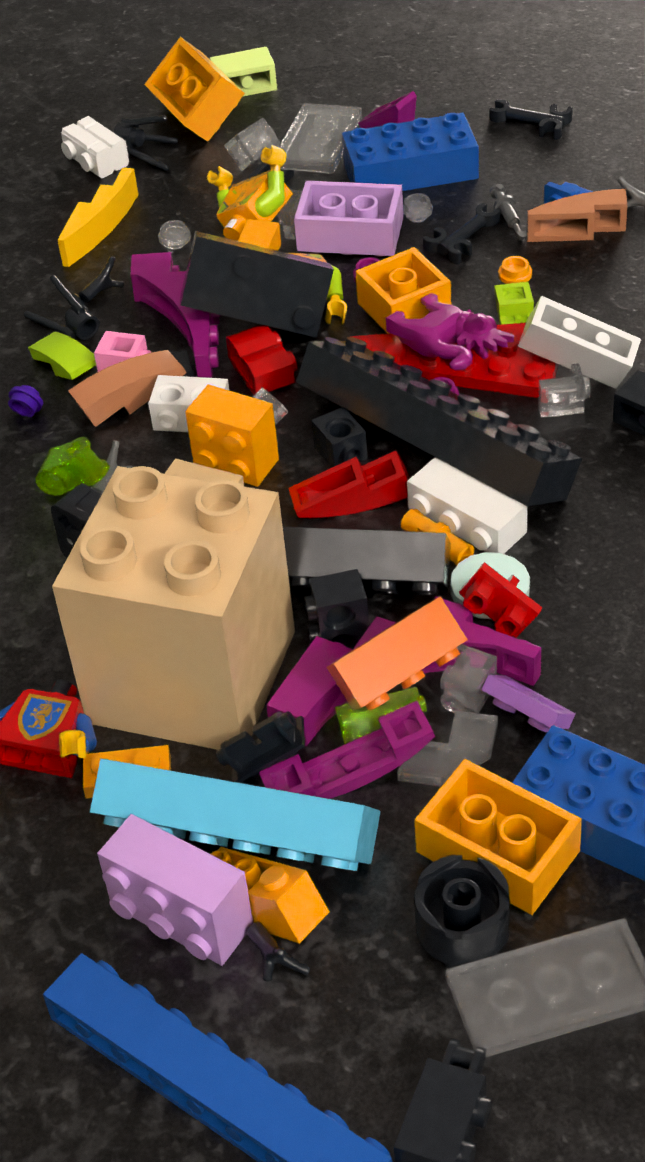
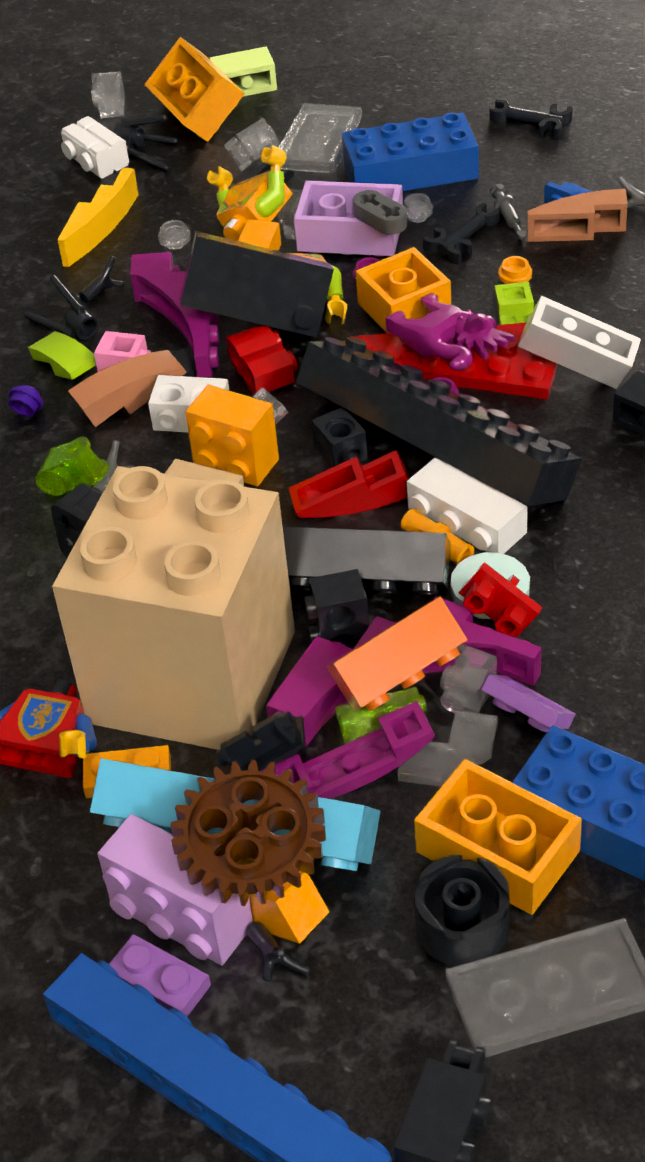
magenta slope [358,91,417,129] -> none
clear bracket [538,363,591,417] -> none
none -> clear brick [92,71,125,118]
none -> medium lavender plate [109,934,211,1016]
none -> reddish brown gear [171,760,326,906]
none -> dark grey beam [353,190,407,235]

